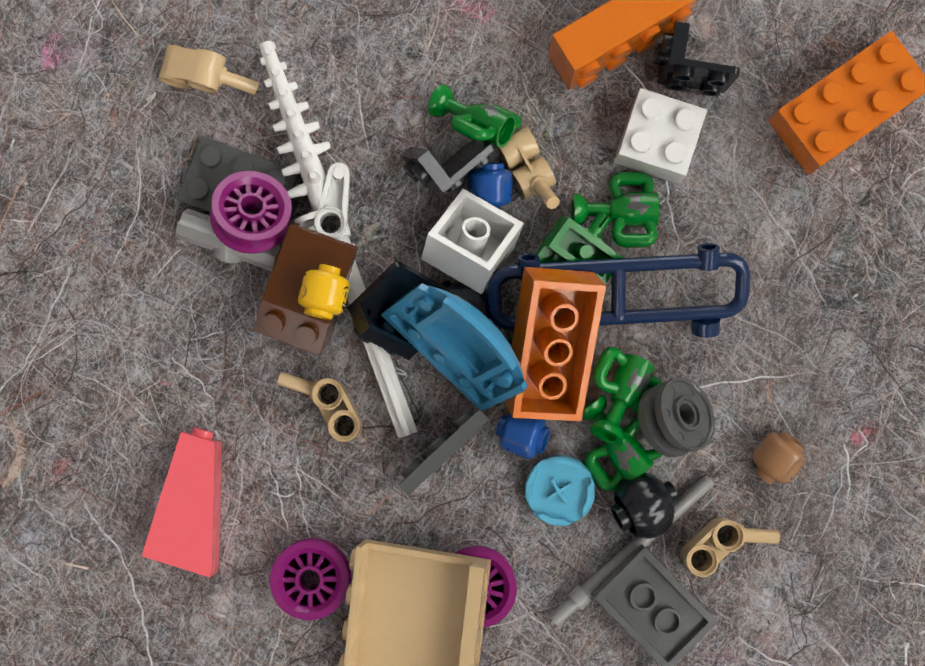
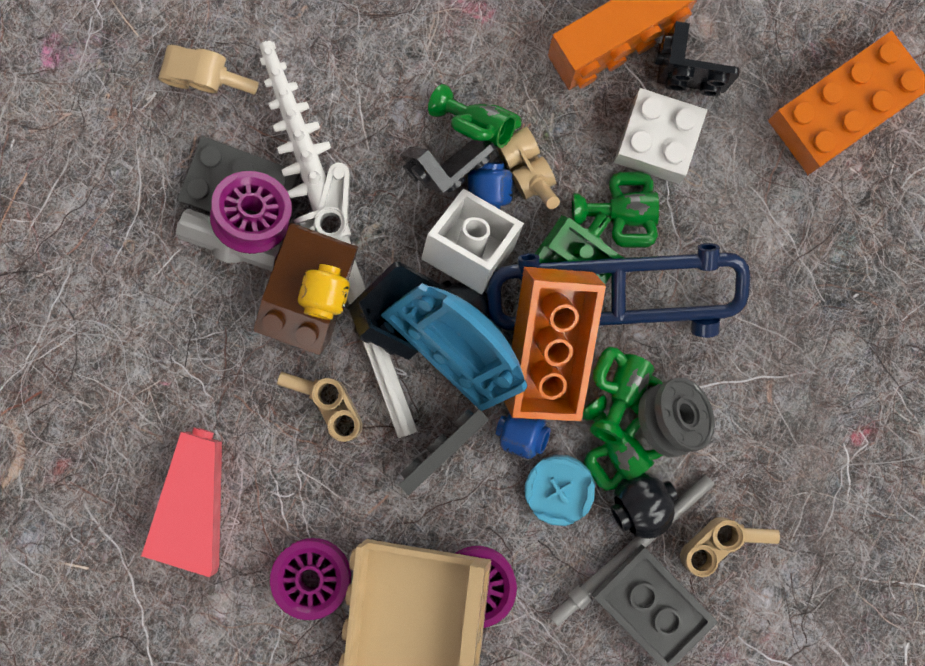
medium nougat head [752,431,806,484] -> none

